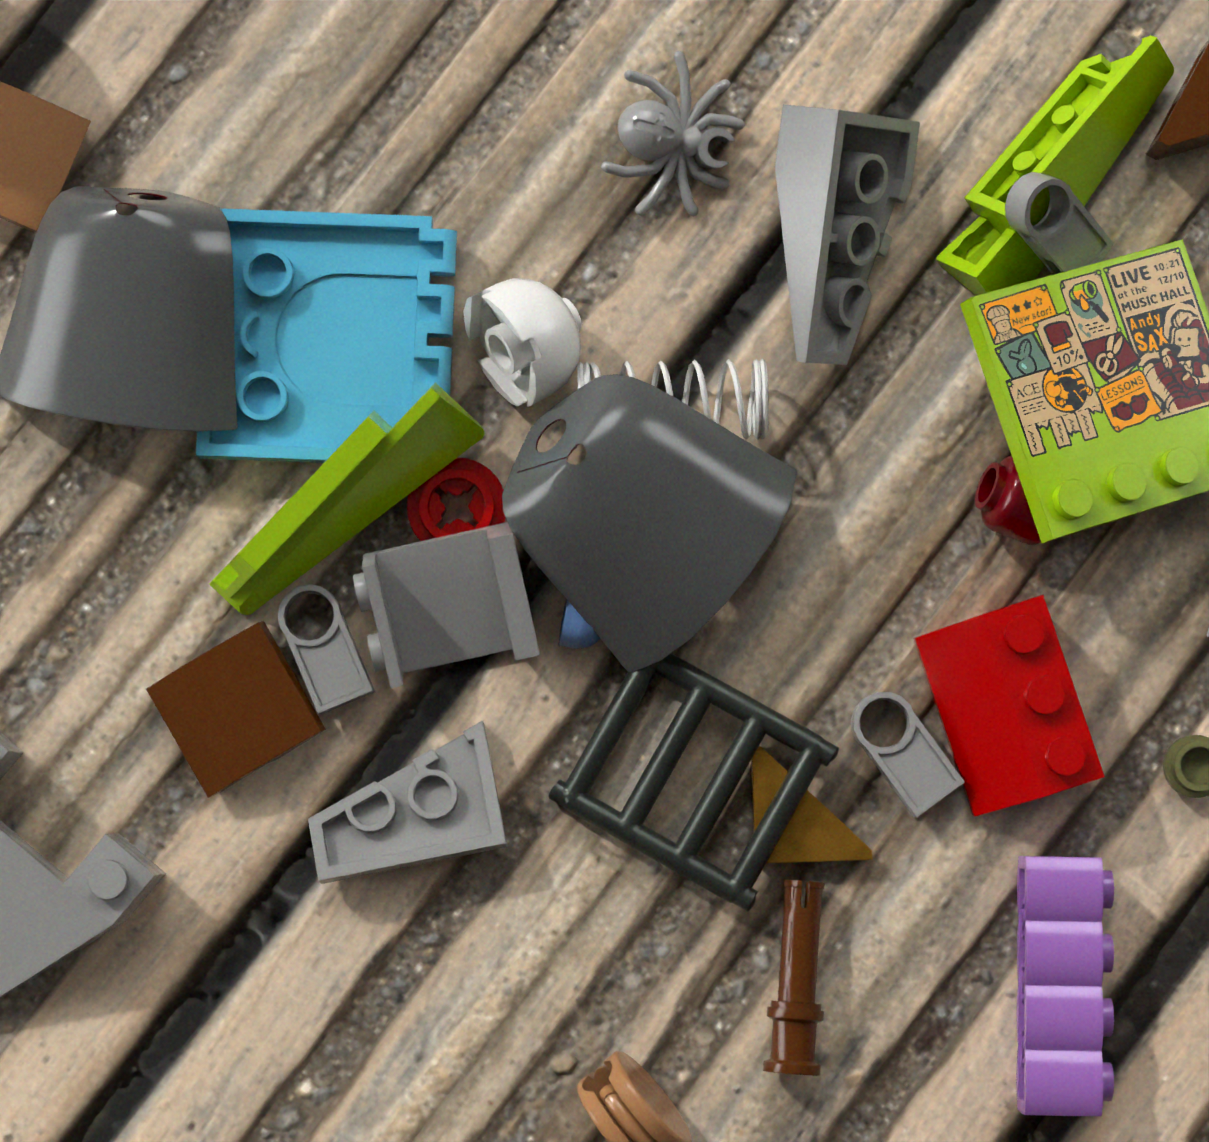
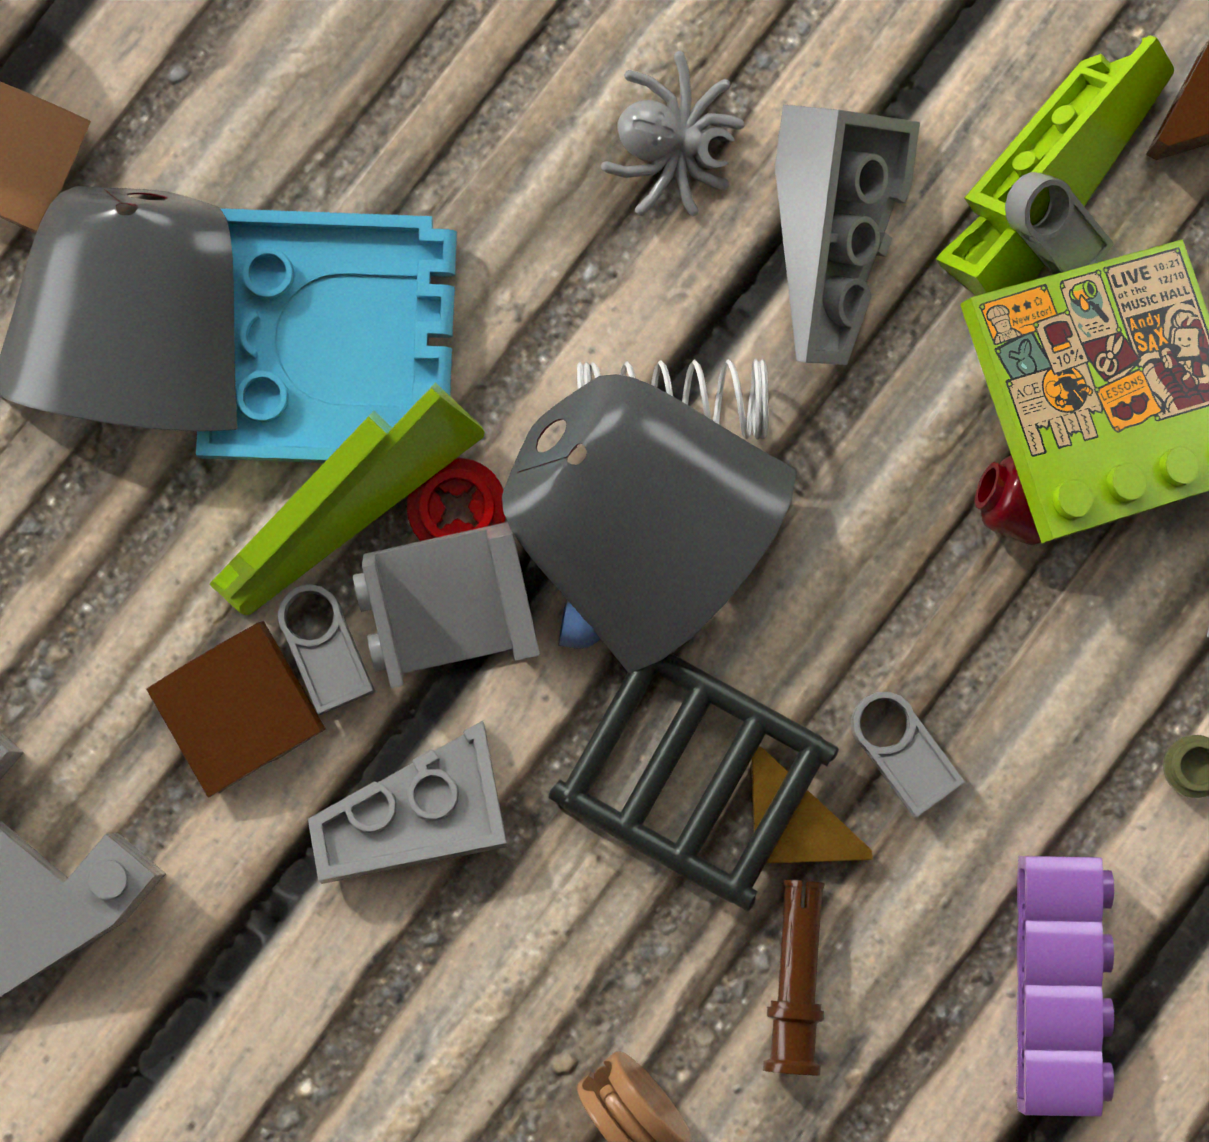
white cylinder [463,278,582,407] -> none
red slope [913,595,1105,817] -> none

